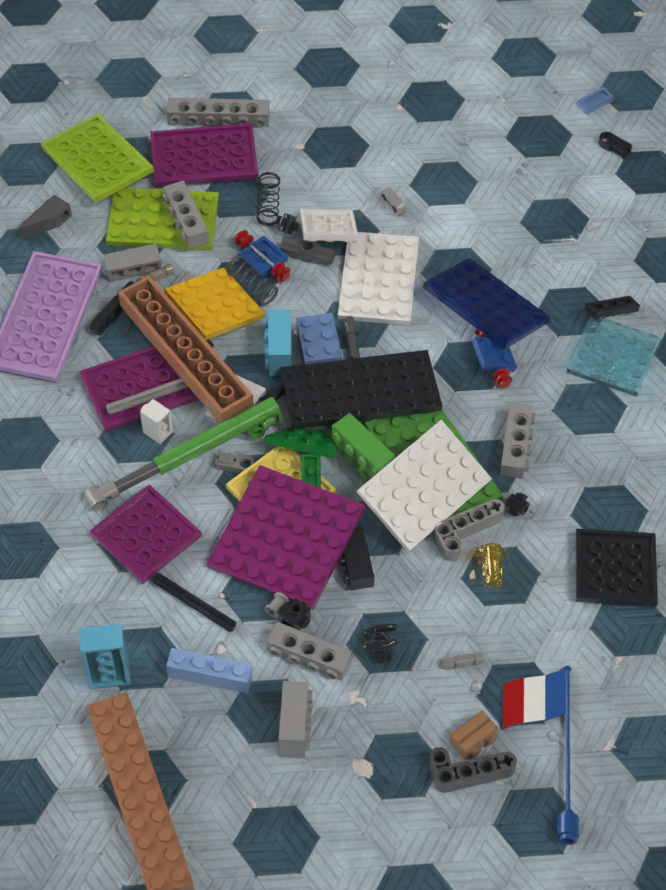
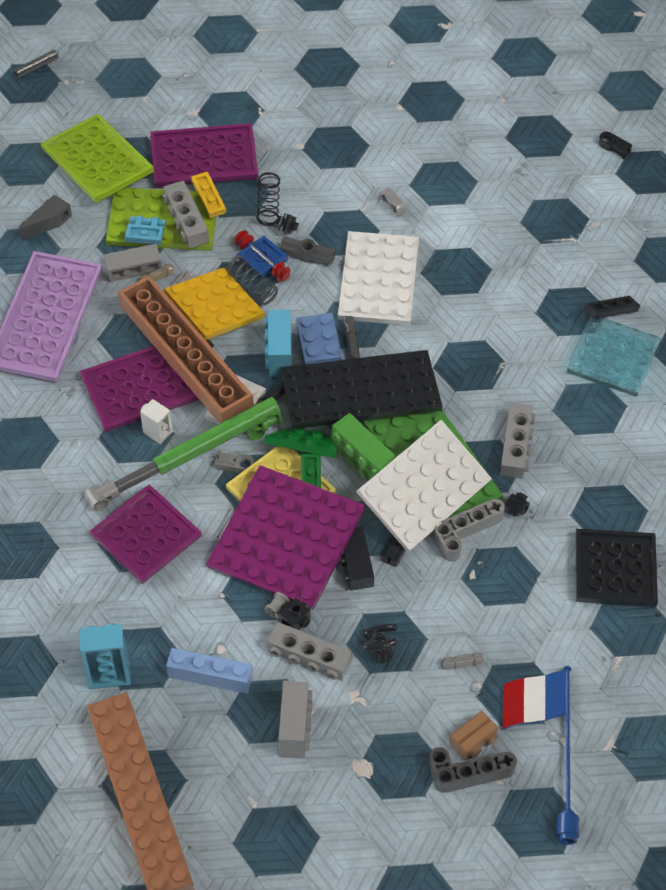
black beam [90,281,135,335] -> none
light grey axle [106,378,188,415] -> none
black axle [152,573,237,632] -> none
light grey brick [167,98,270,127] -> none
white plate [300,209,358,242] -> none
clear blue plate [422,258,551,350] -> none
blue plate [472,323,517,388] -> none
clear yellow piece [475,543,507,588] -> none
medium blue tile [577,87,614,114] -> none
none -> black axle [13,50,59,78]
none -> medium azure plate [125,215,166,245]
none -> yellow plate [191,171,226,218]
none -> black piece [382,535,406,567]

